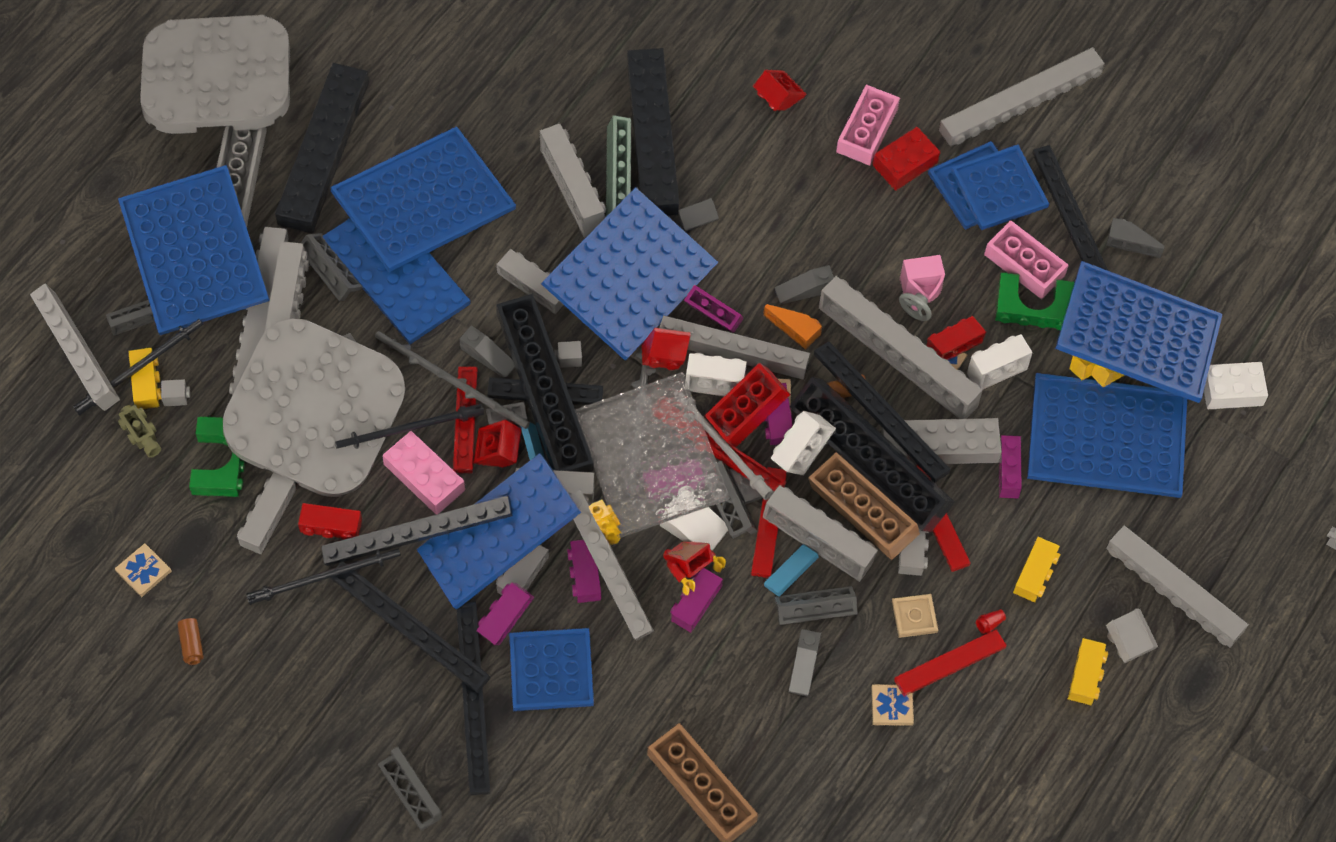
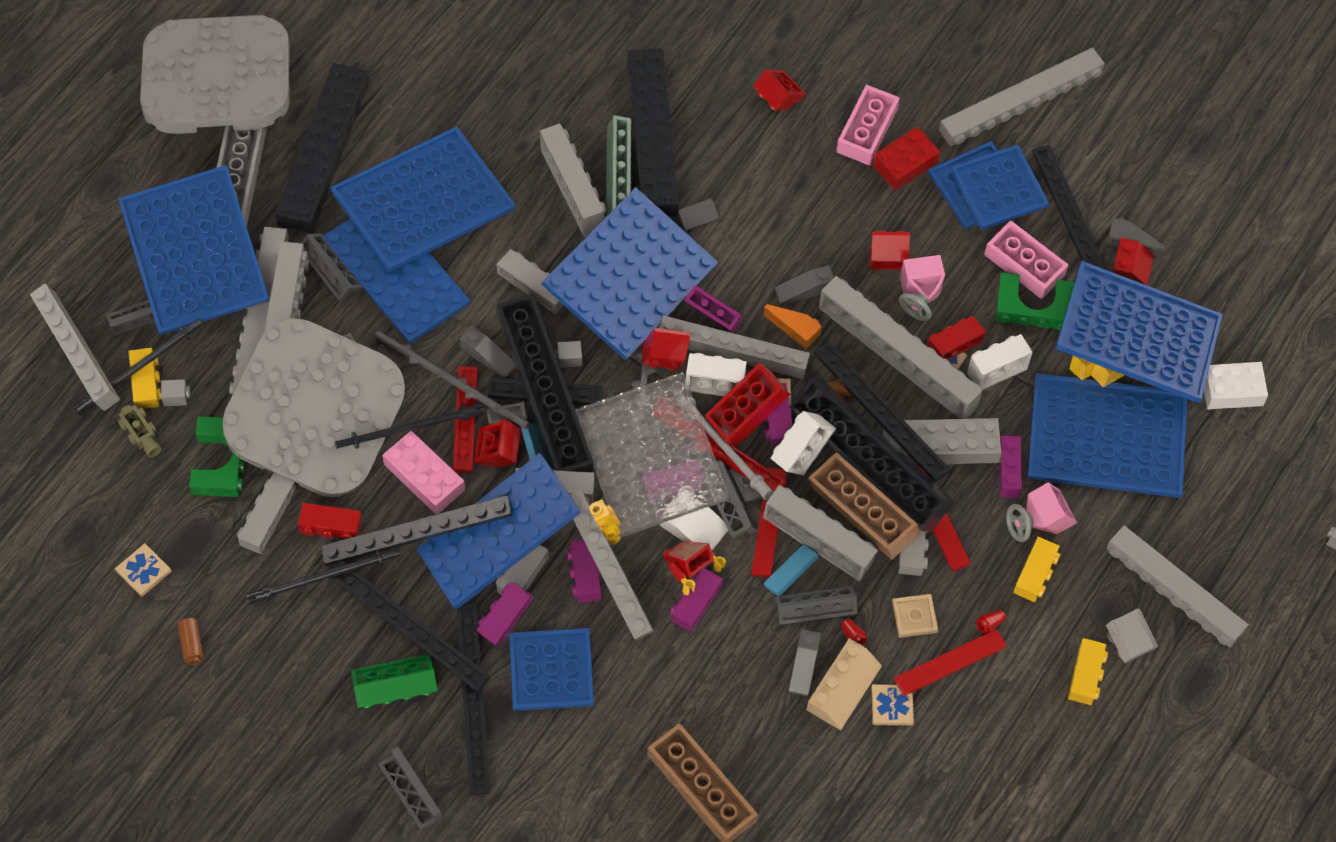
none -> green slope [351,654,438,708]
none -> tan slope [807,638,882,730]
none -> red cone [841,619,868,646]
none -> slope [869,231,910,270]
none -> bright pink piece [1006,483,1077,542]
none -> red slope [1112,237,1154,286]

